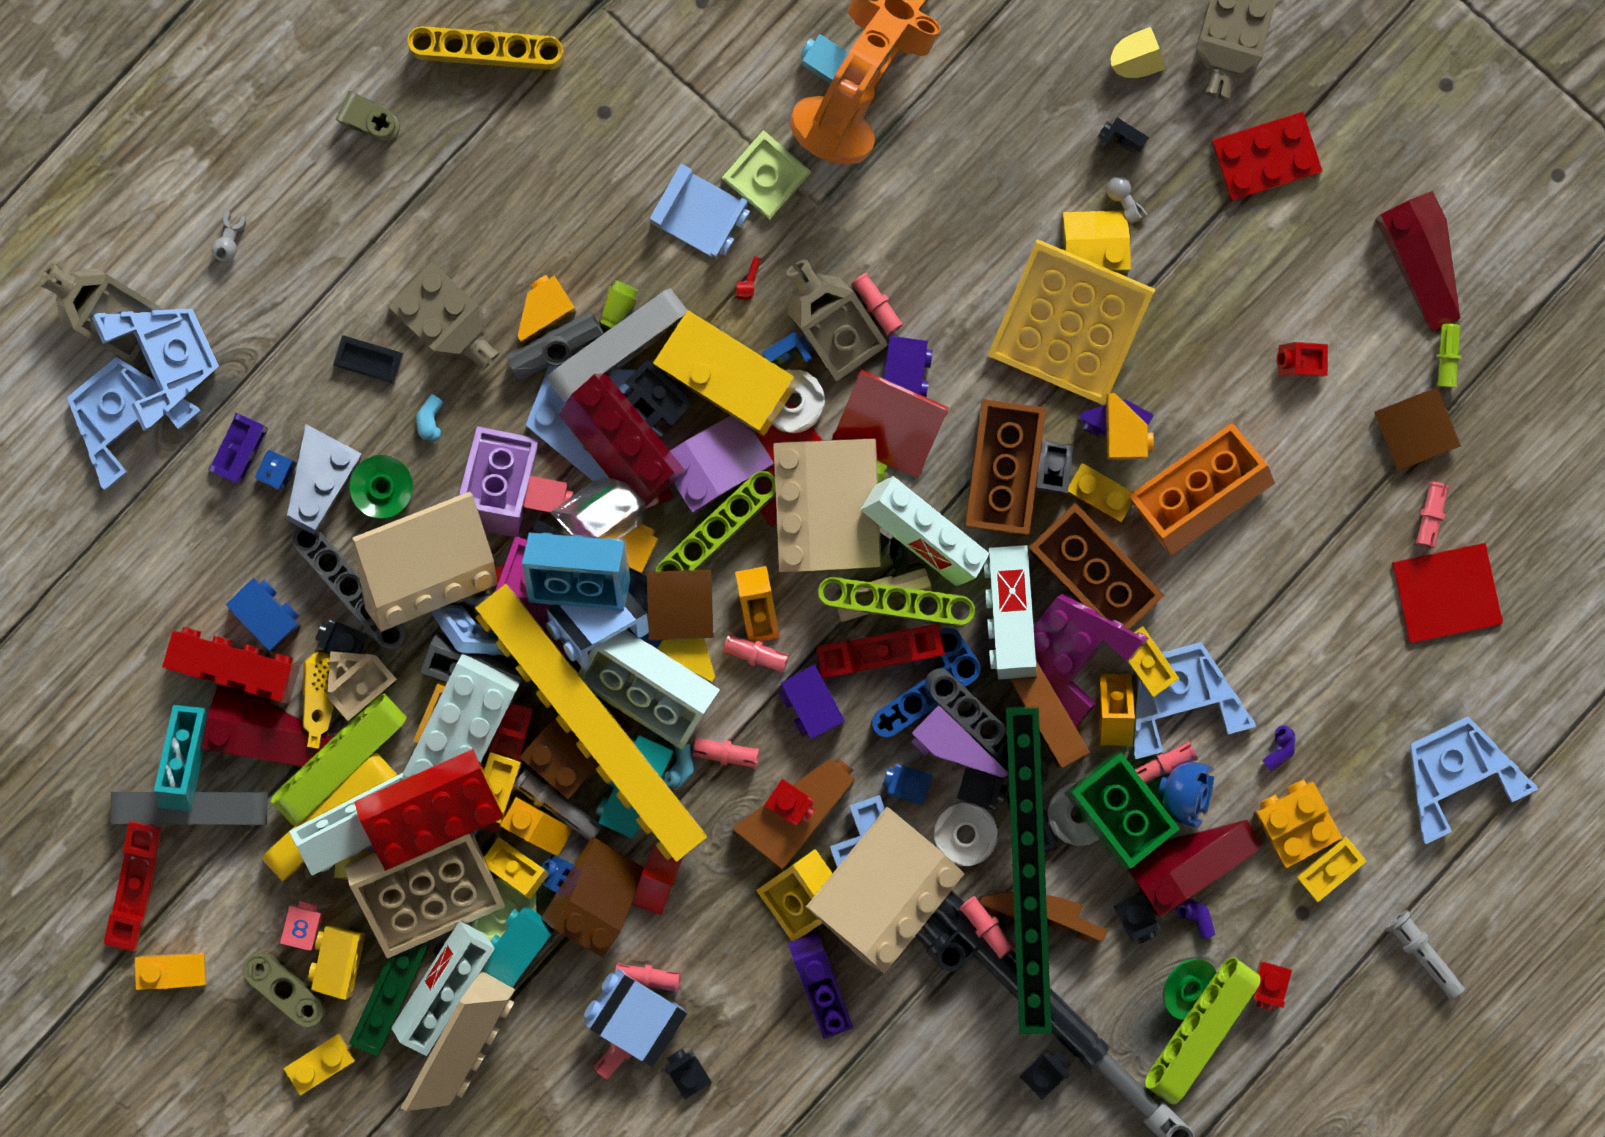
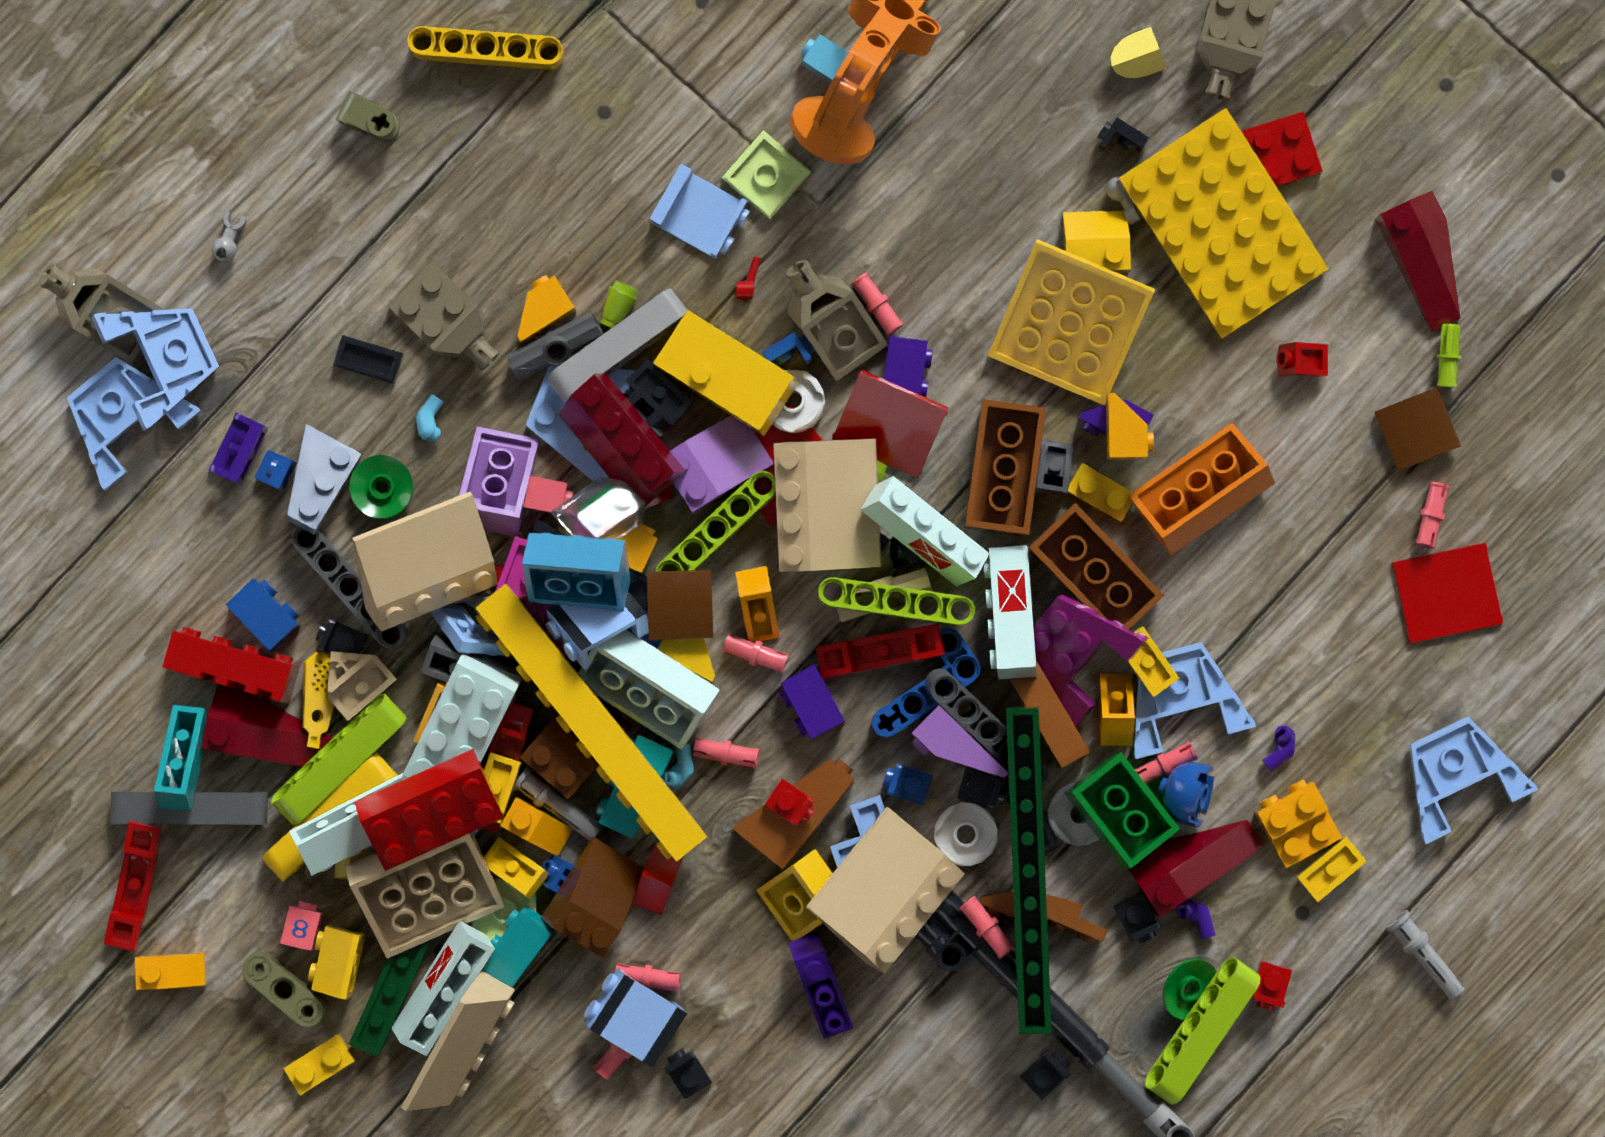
none -> yellow plate [1118,108,1329,339]

